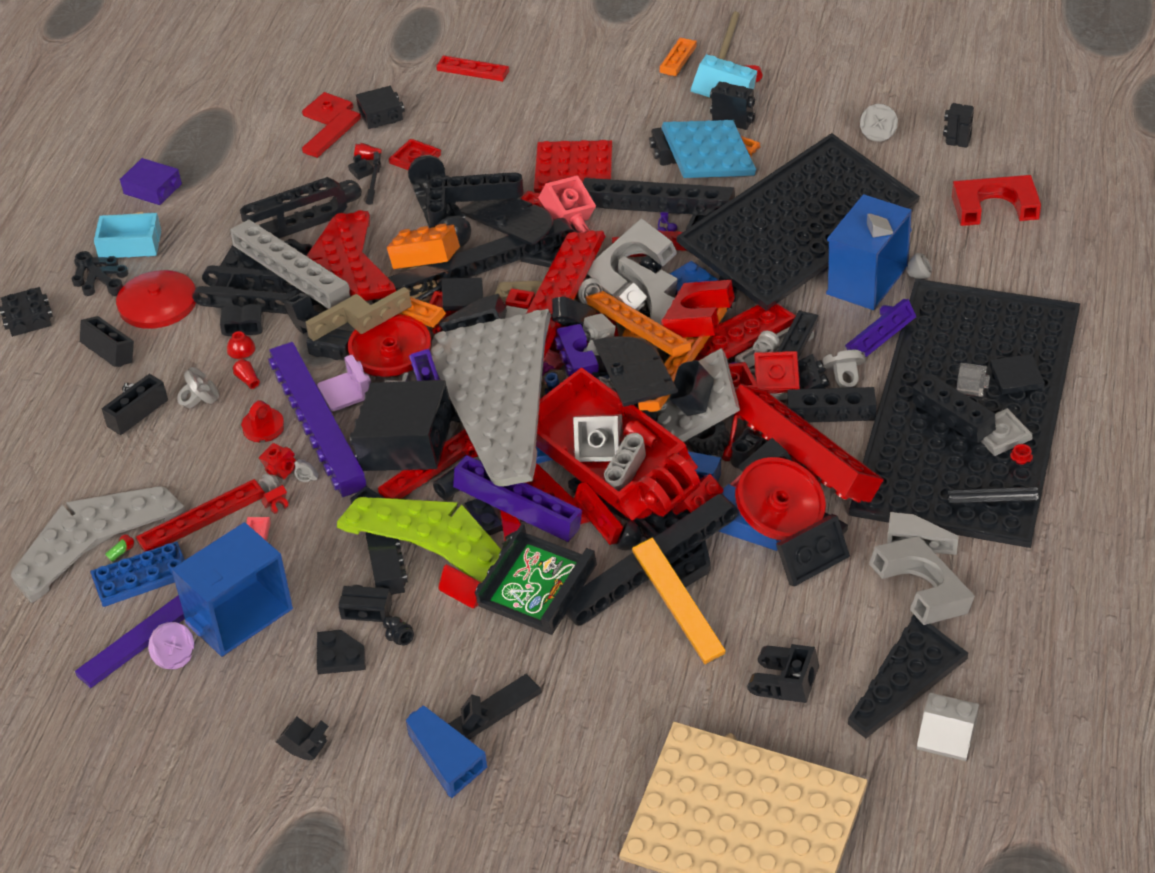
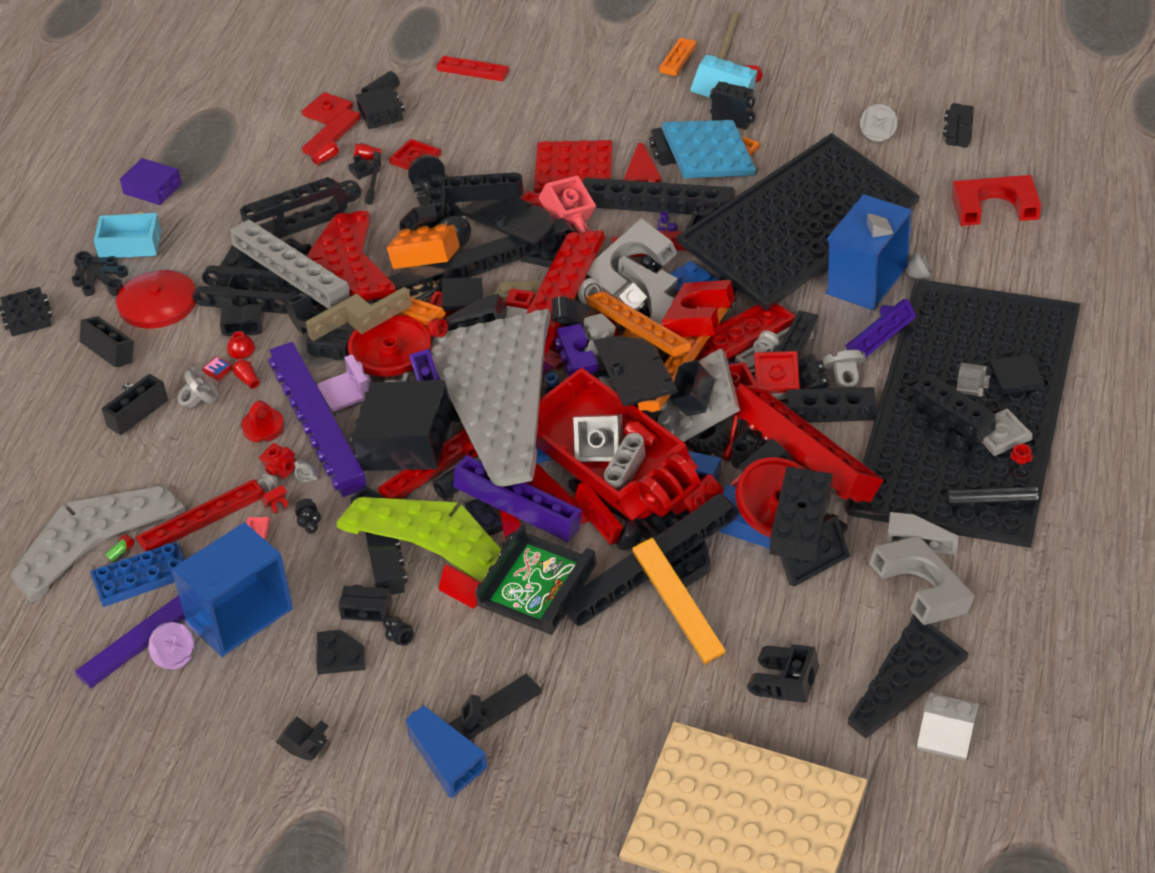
none -> tile [203,356,233,381]
none -> black piece [295,498,321,534]
none -> red cone [311,140,339,166]
none -> black pin [361,71,400,93]
none -> black beam [399,204,437,231]
none -> red bush [428,318,448,337]
none -> red flag [623,143,661,182]
none -> black brick [769,466,833,562]

